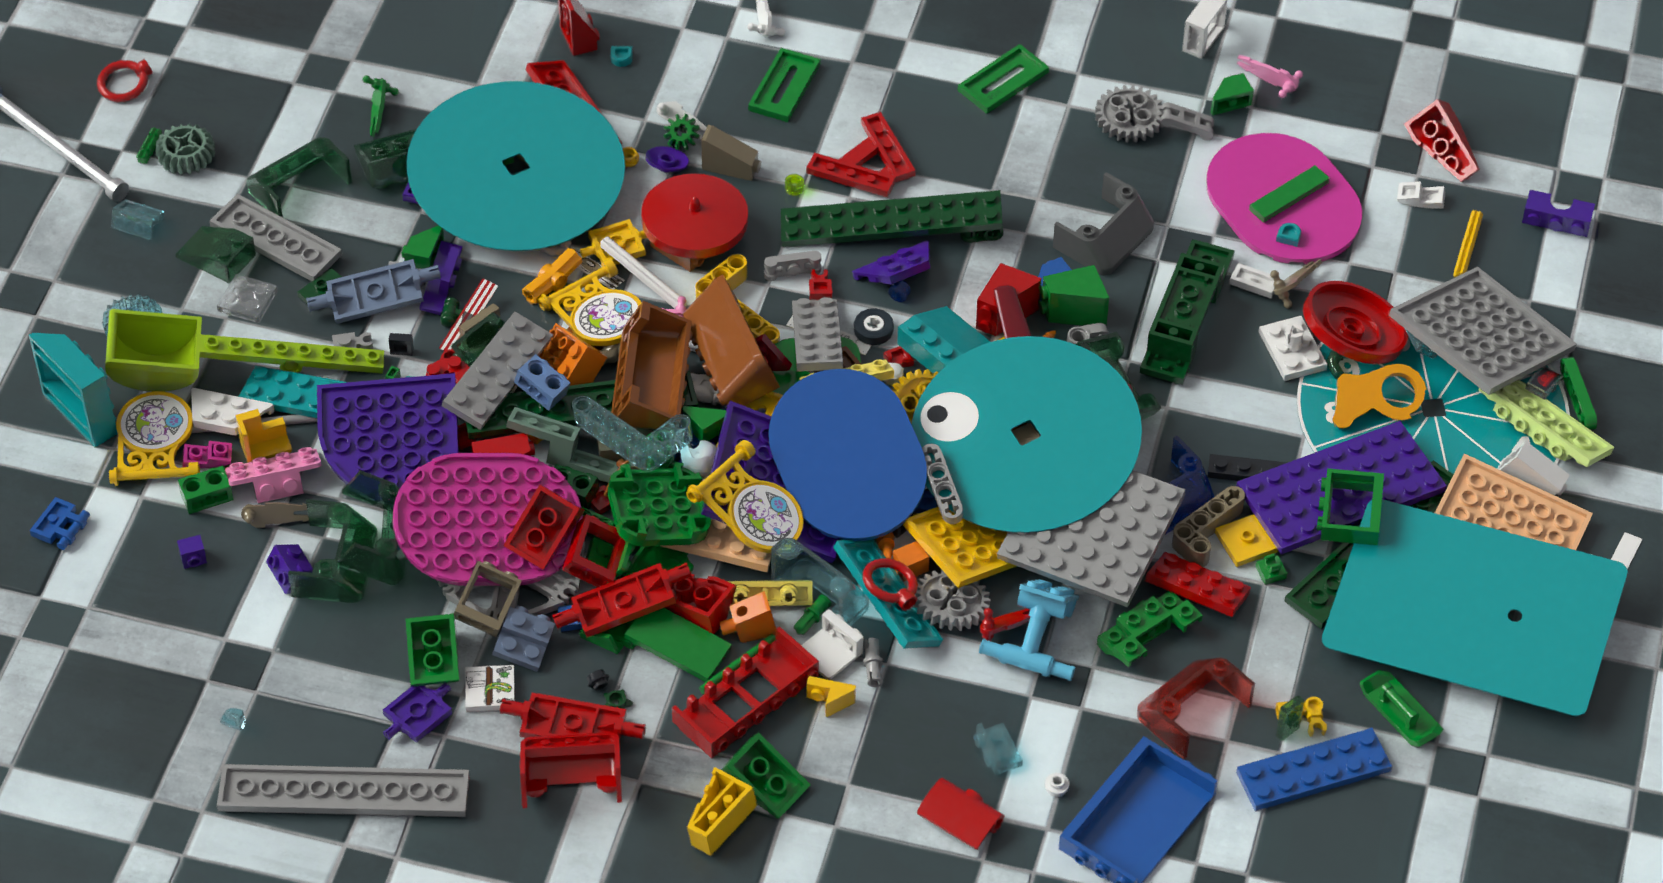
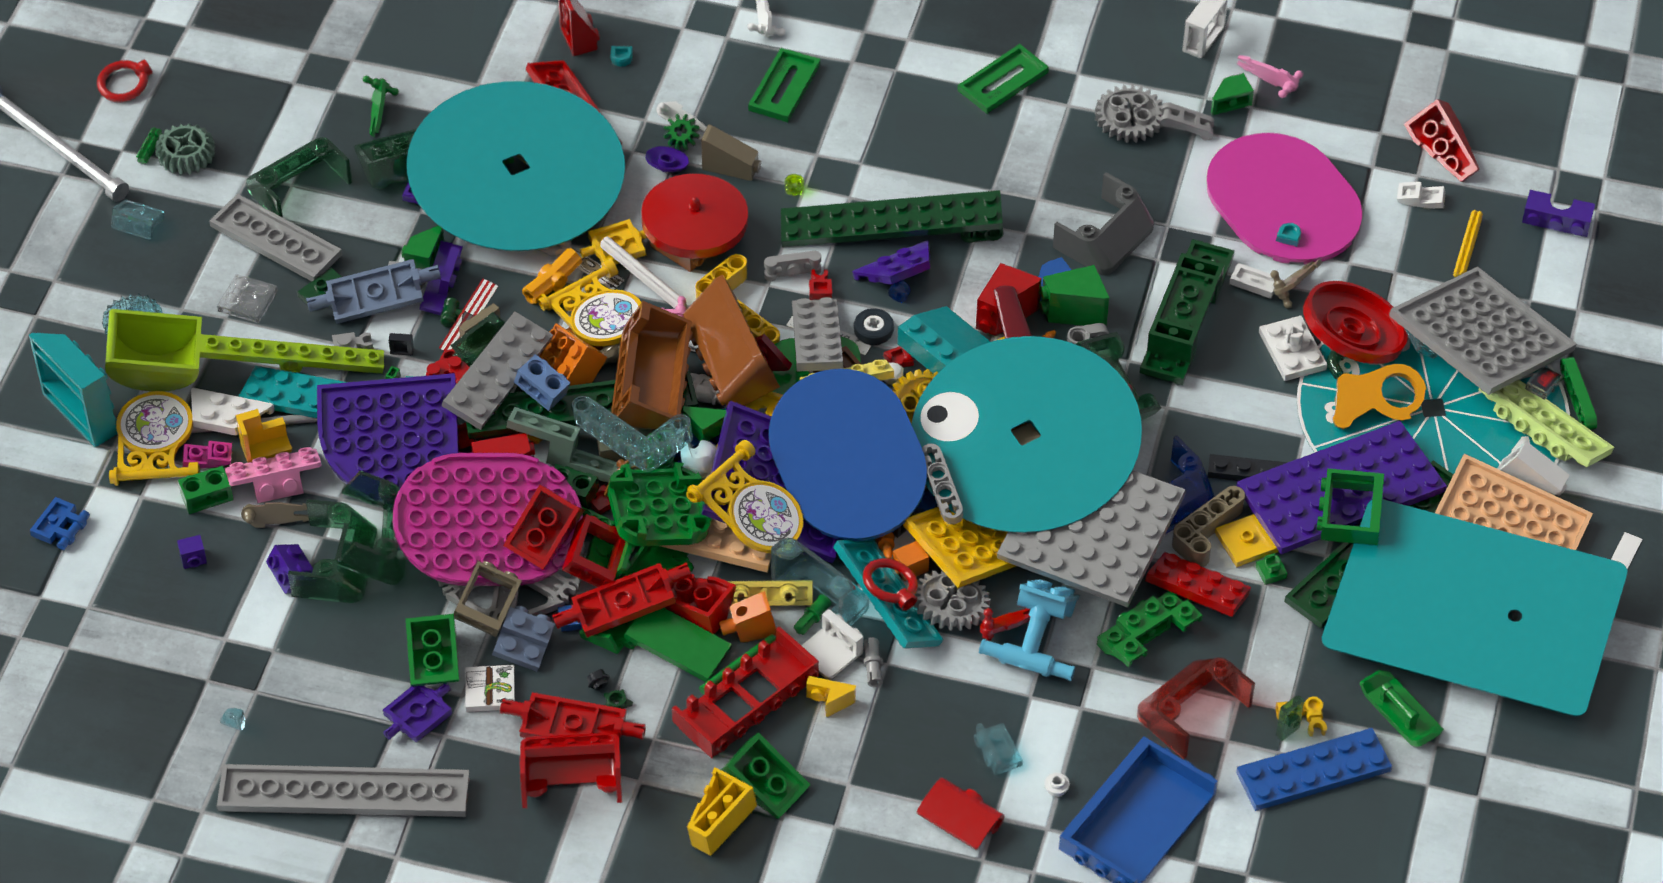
clear green slope [175,226,256,284] -> none
yellow plate [622,147,639,167] -> none
red plate [806,112,916,198] -> none
green tile [1249,165,1330,223] -> none

